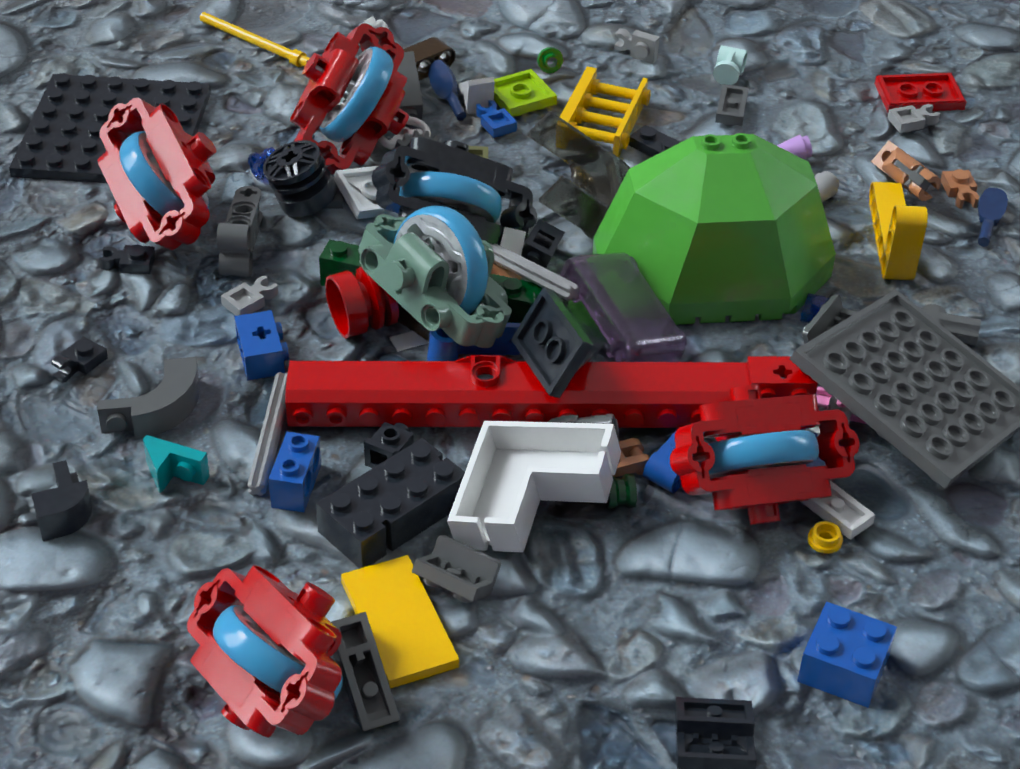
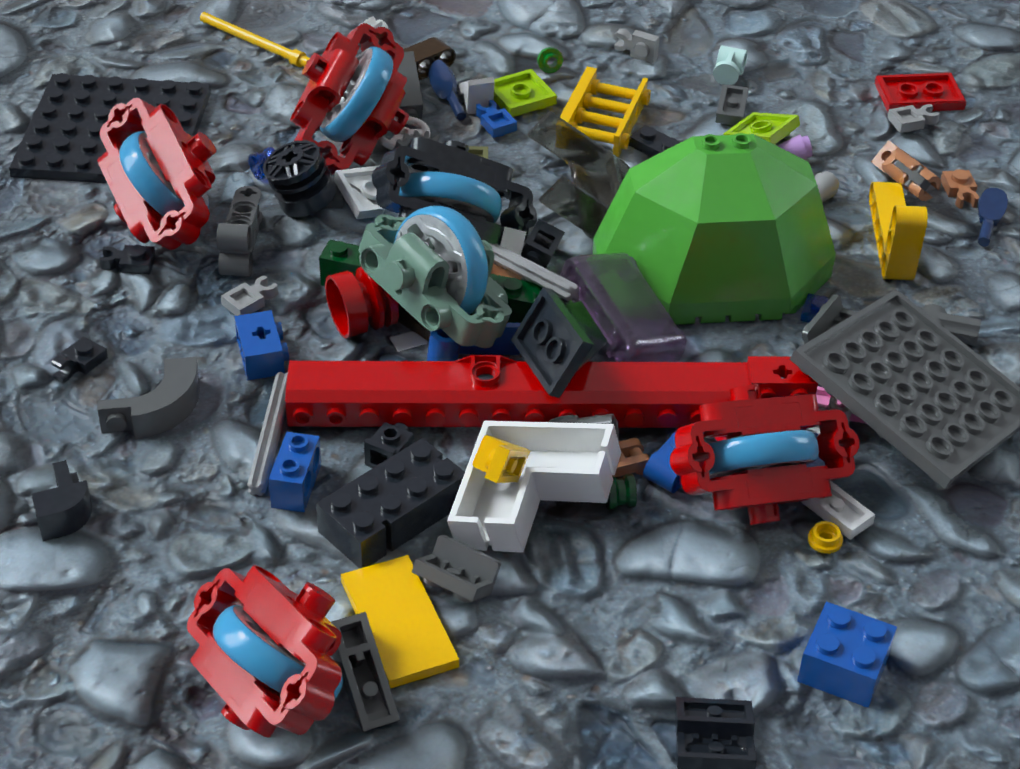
teal slope [143,435,210,493] -> none
none -> yellow slope [472,435,531,483]
none -> lime plate [723,112,800,145]

